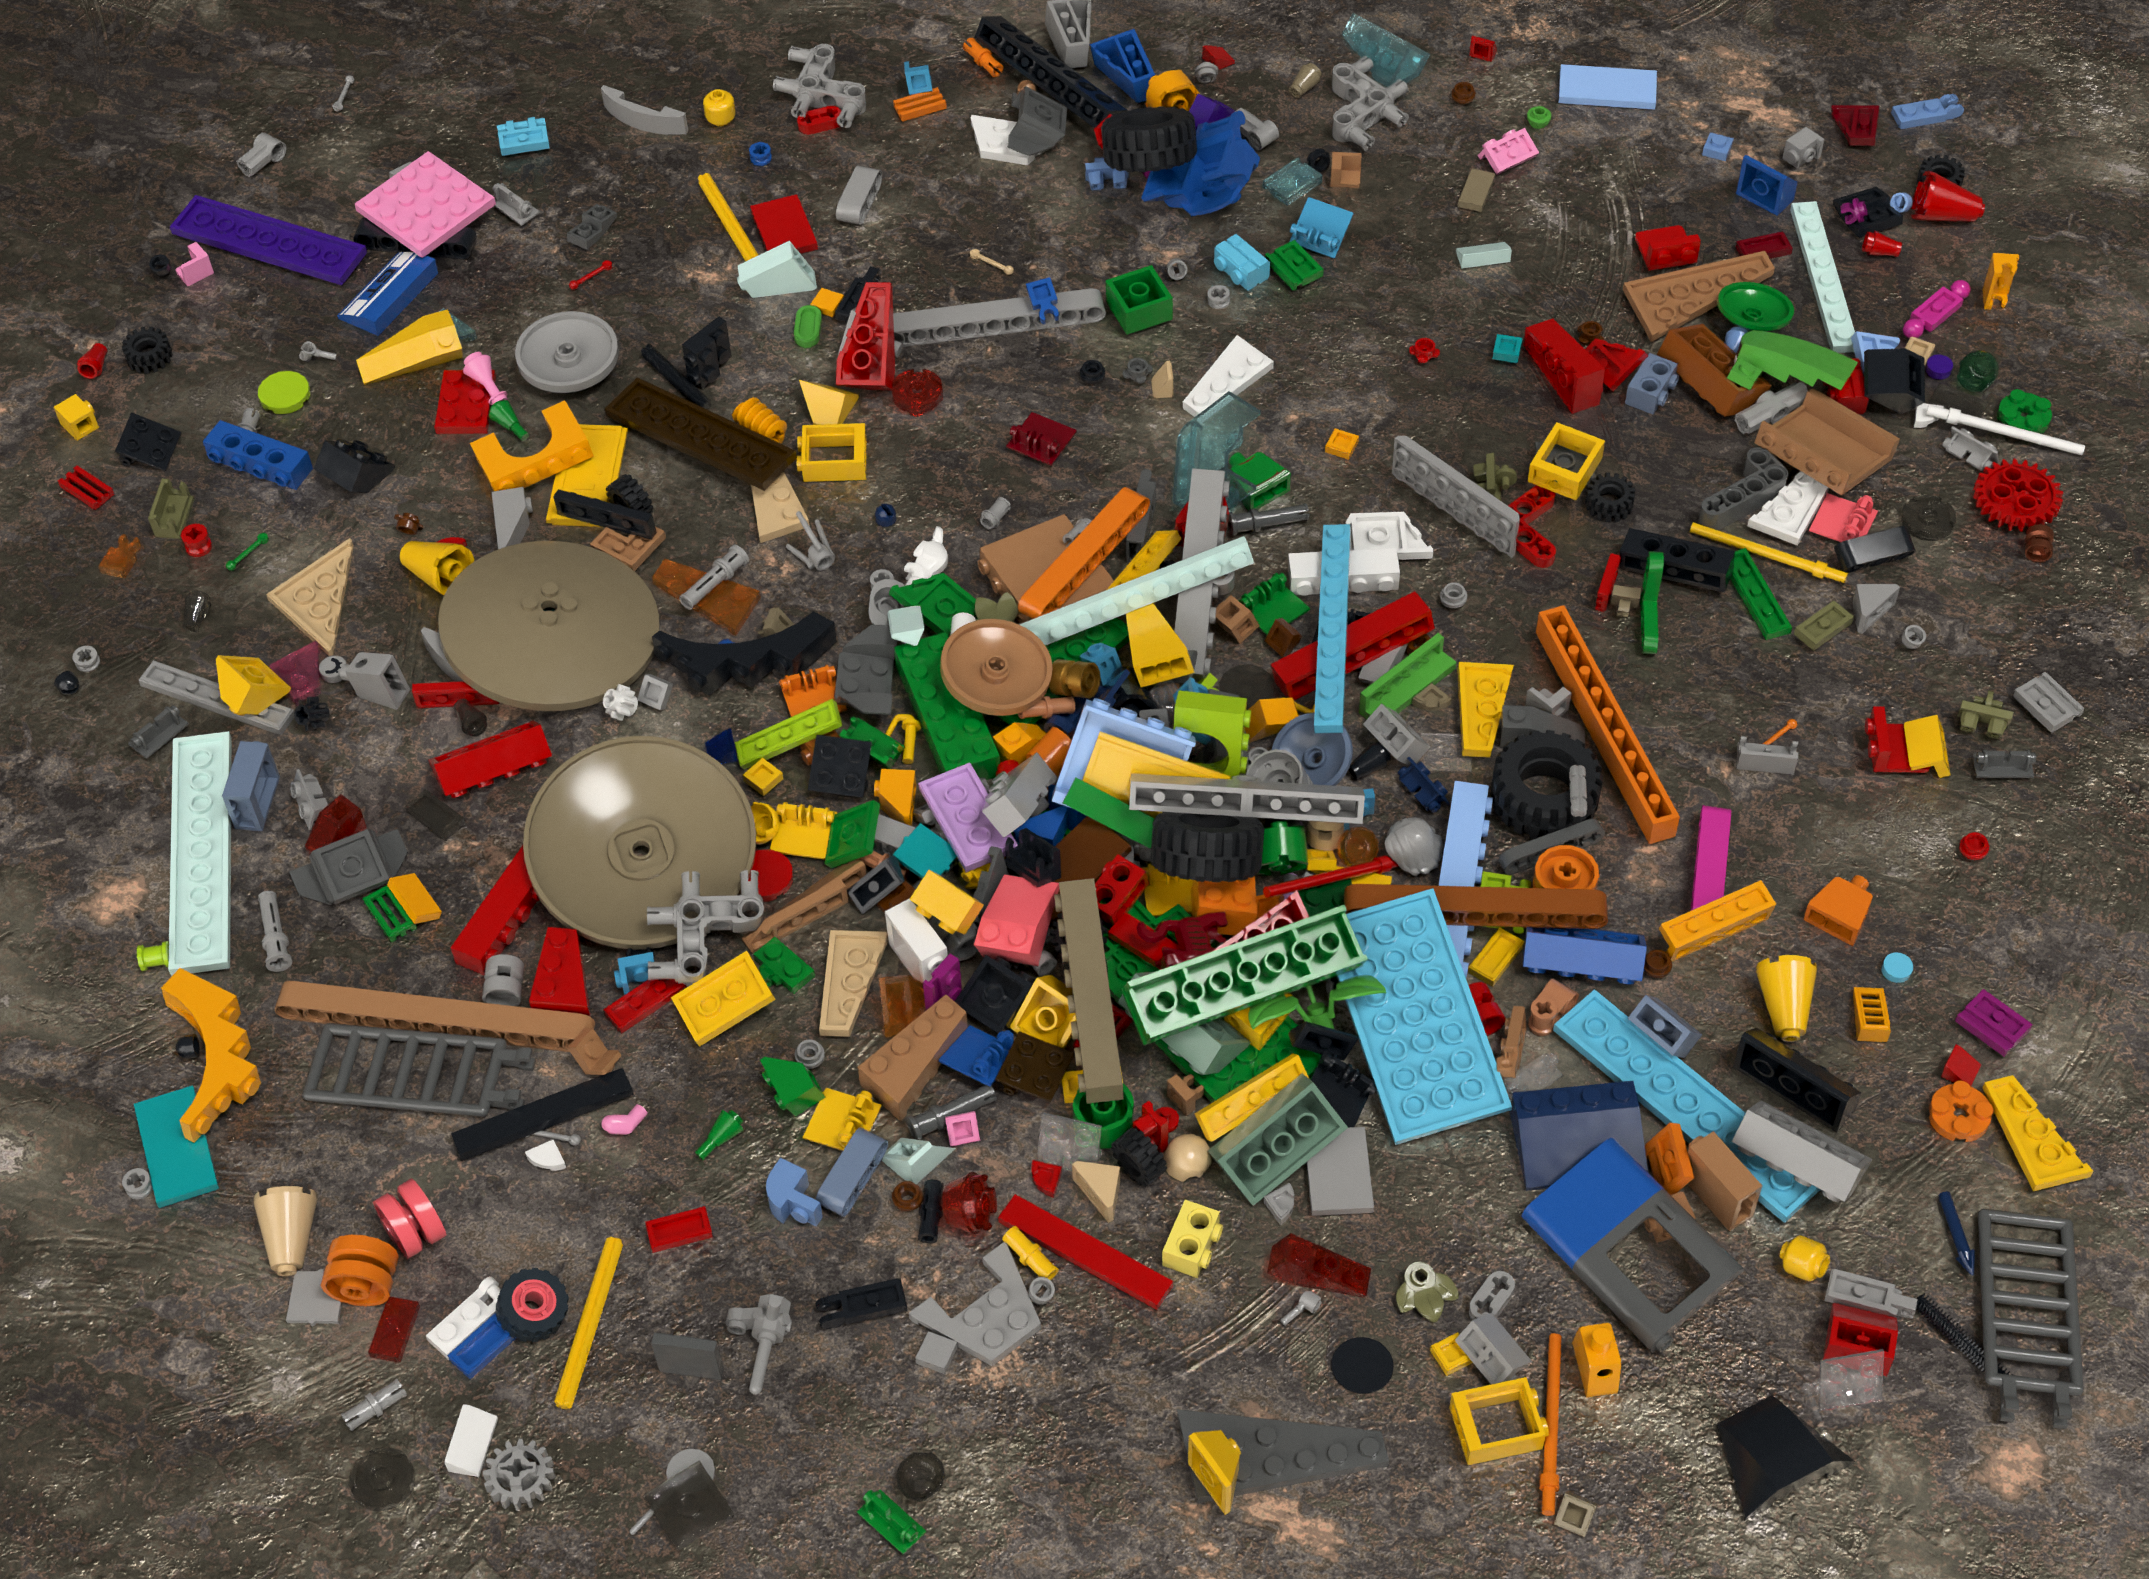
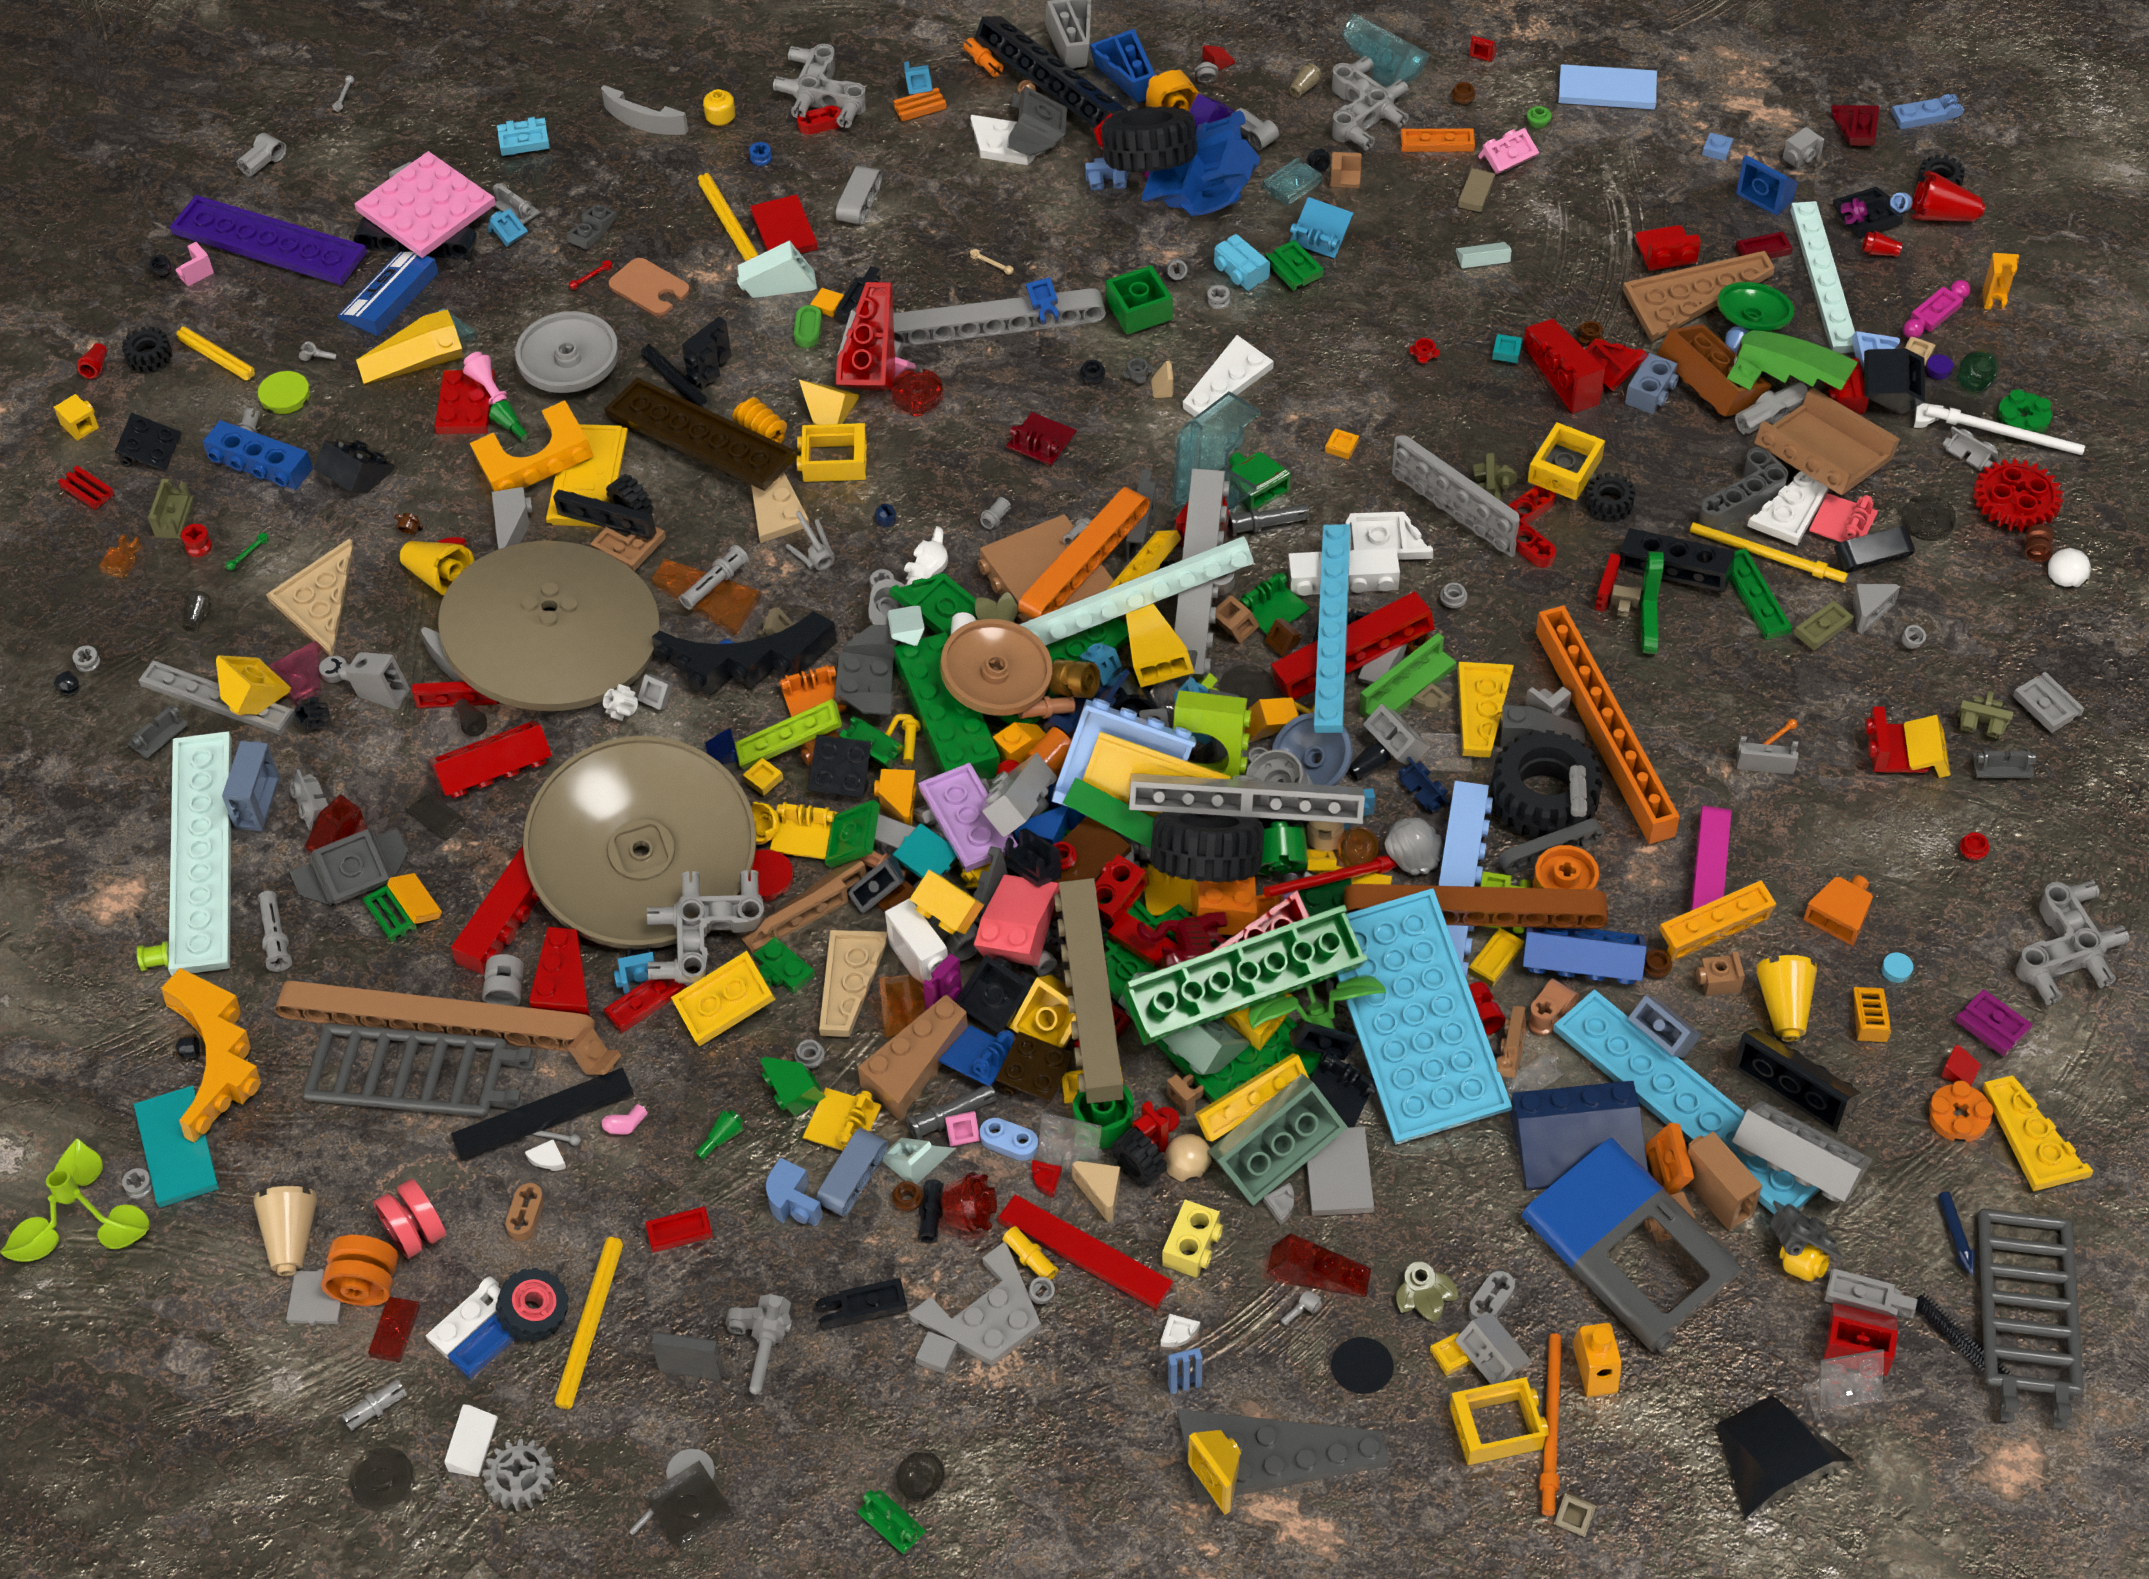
none -> lime plant [0,1138,150,1262]
none -> yellow axle [176,327,255,381]
none -> dark azure bracket [487,208,528,247]
none -> medium nougat beam [506,1183,544,1241]
none -> nougat piece [609,258,690,316]
none -> bright pink slope [895,357,916,378]
none -> light blue plate [980,1118,1038,1161]
none -> red plate [1053,842,1077,870]
none -> white tile [1161,1314,1200,1347]
none -> medium blue tile [1168,1348,1203,1394]
none -> orange tile [1400,128,1475,152]
none -> medium nougat brick [1696,951,1745,996]
none -> dark grey hinge [1770,1200,1843,1260]
none -> light grey pin [2015,880,2130,1005]
none -> white hair [2048,548,2091,587]

